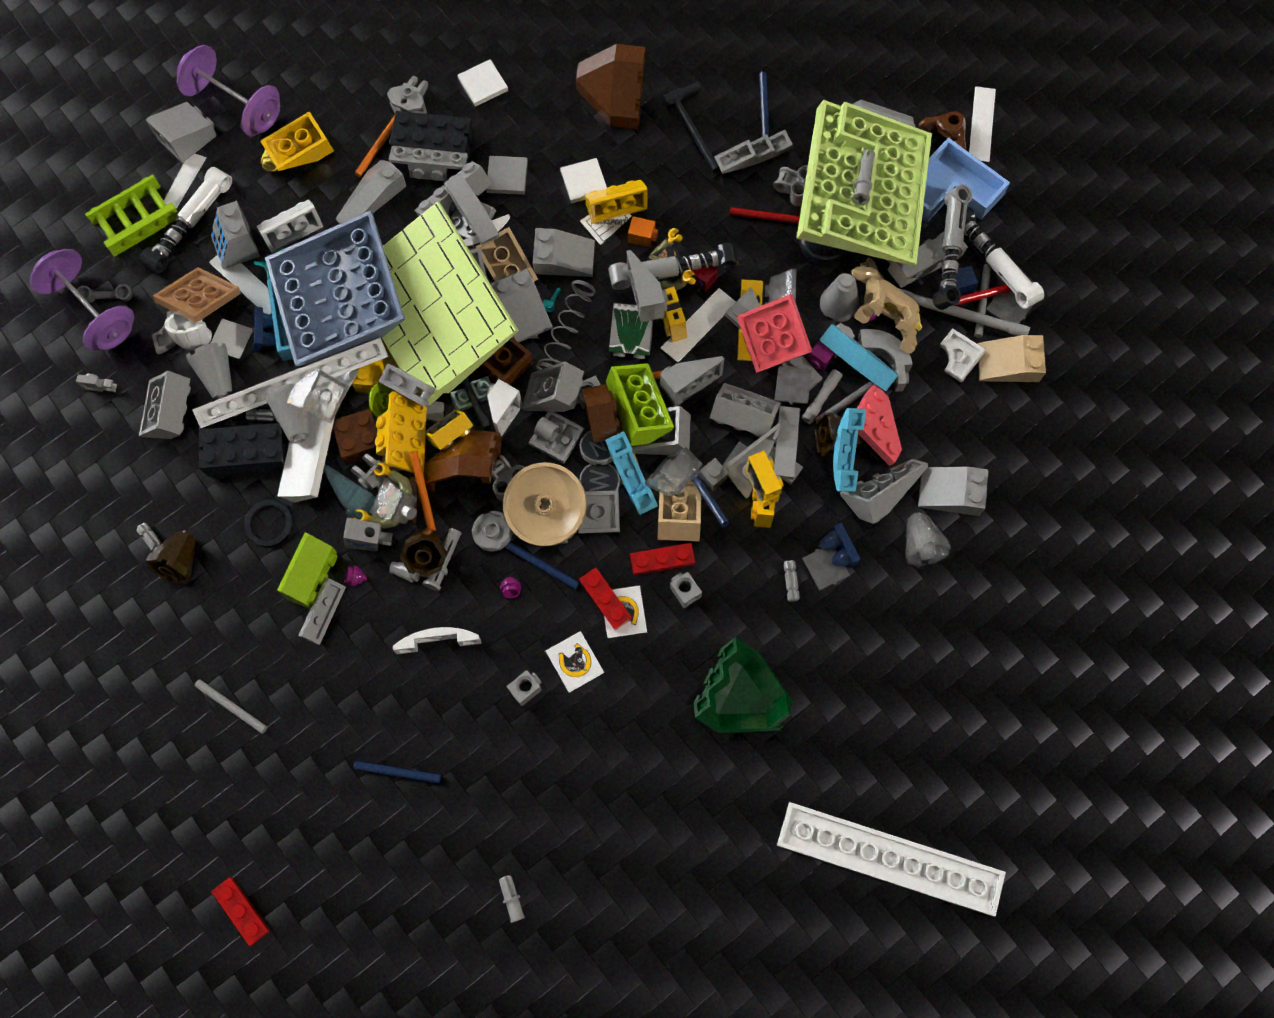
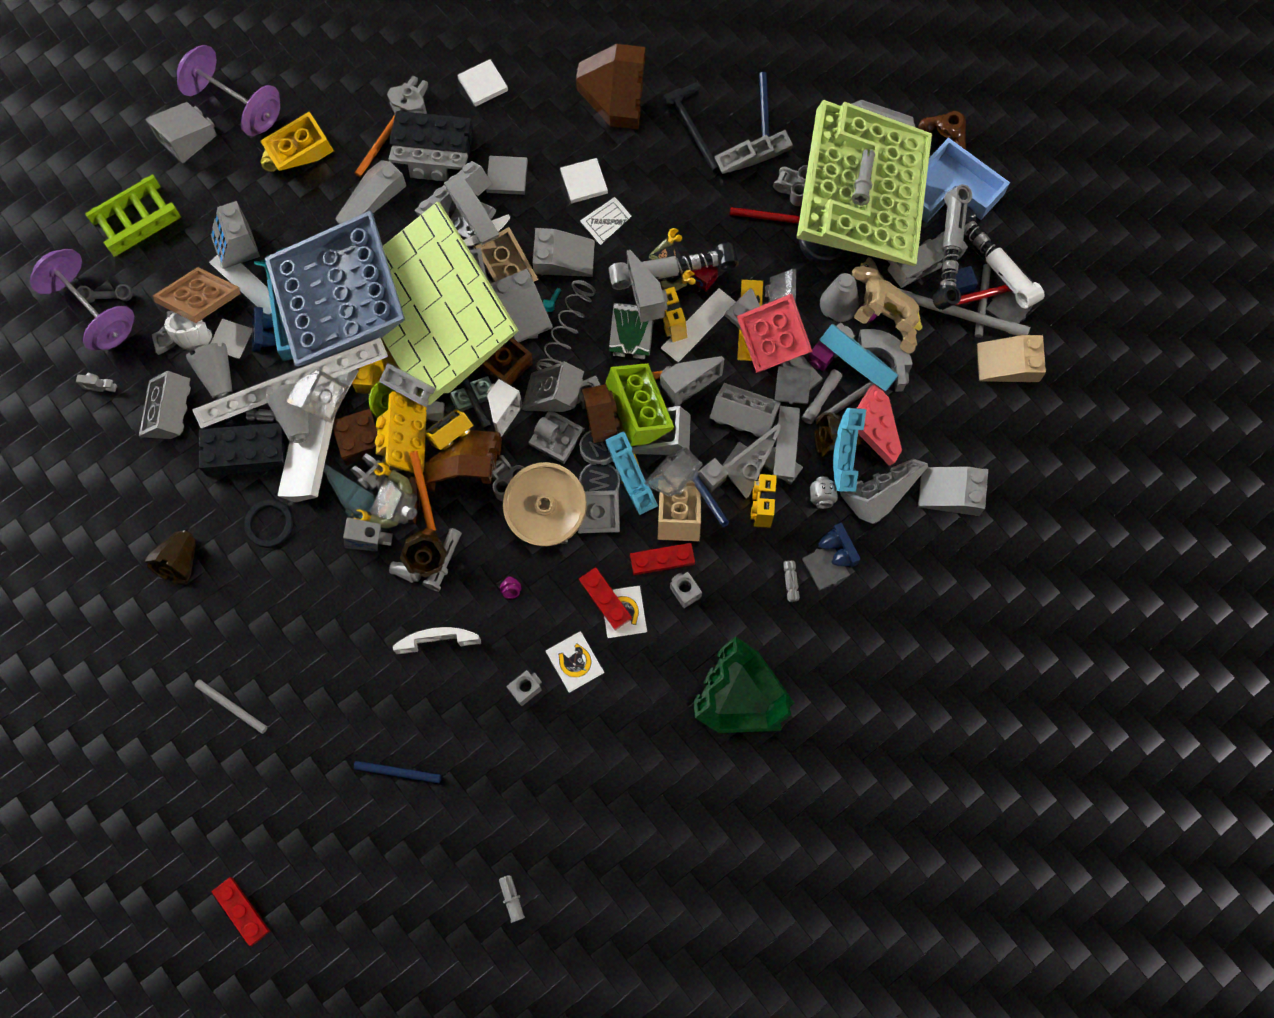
light grey axle [136,523,162,551] -> none
piece [139,167,232,274] -> none
white sticker [164,154,206,209] -> none
white slope [257,199,323,253] -> none
lime slope [277,533,337,609] -> none
light grey plate [298,578,346,645] -> none
magenta plate [344,565,367,587] -> none
light grey tile [472,511,513,552] -> none
dark blue bar [505,542,580,590] -> none
yellow slope [585,180,647,224] -> none
orange brick [628,216,658,248] -> none
yellow piece [746,450,783,508] -> none
white plate [777,802,1006,917] -> none
clear cone [905,513,951,567] -> none
white tile [940,328,986,383] -> none
white sticker [969,87,996,162] -> none
none -> light grey head [810,476,838,509]

